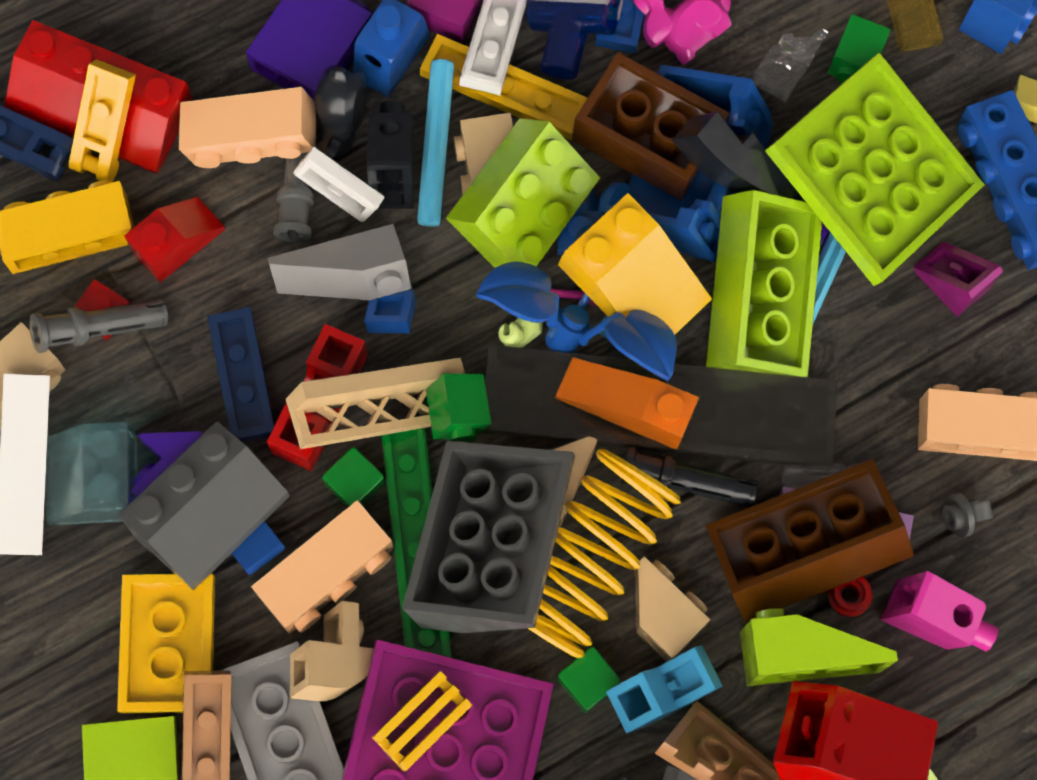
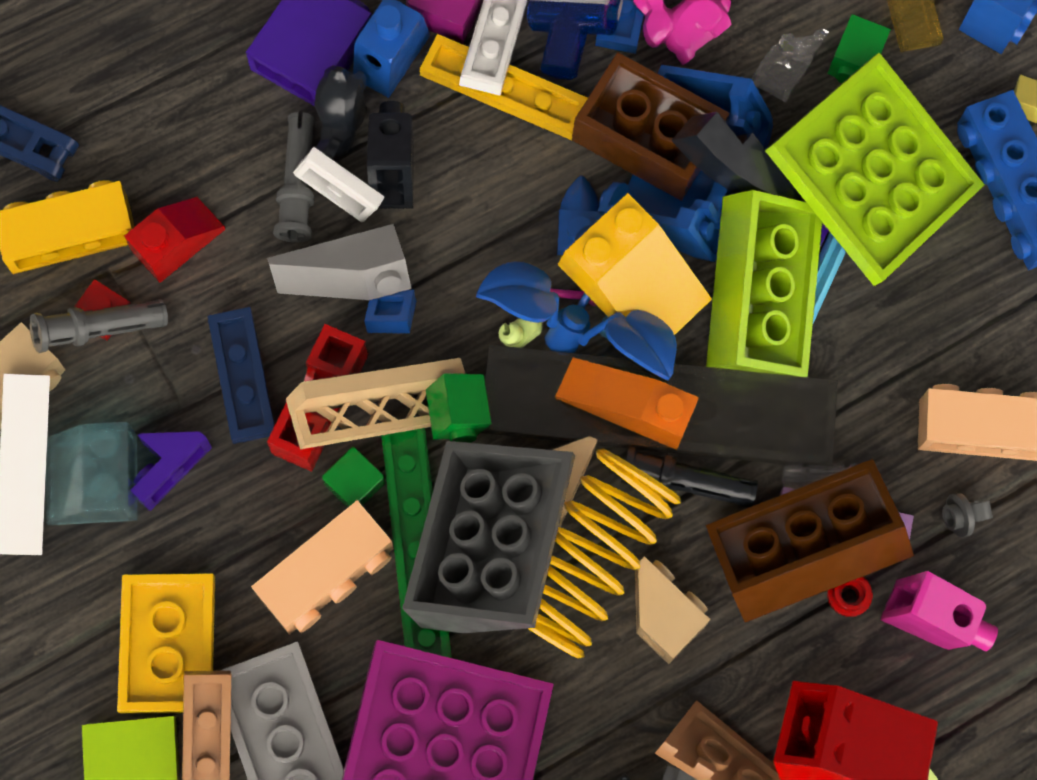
red slope [4,20,193,175] -> none
yellow plate [69,59,136,182] -> none
dark grey slope [119,422,290,591] -> none
light nougat brick [179,87,316,168] -> none
blue slope [232,521,285,575] -> none
tan brick [290,601,373,701] -> none
yellow tile [371,671,472,771] -> none
medium azure axle [417,59,454,227] -> none
lime brick [446,118,600,268] -> none
tan slope [453,112,513,194] -> none
green piece [557,647,621,713] -> none
dark azure brick [606,645,723,734] -> none
lime slope [740,609,898,686] -> none
magenta slope [913,241,1003,317] -> none

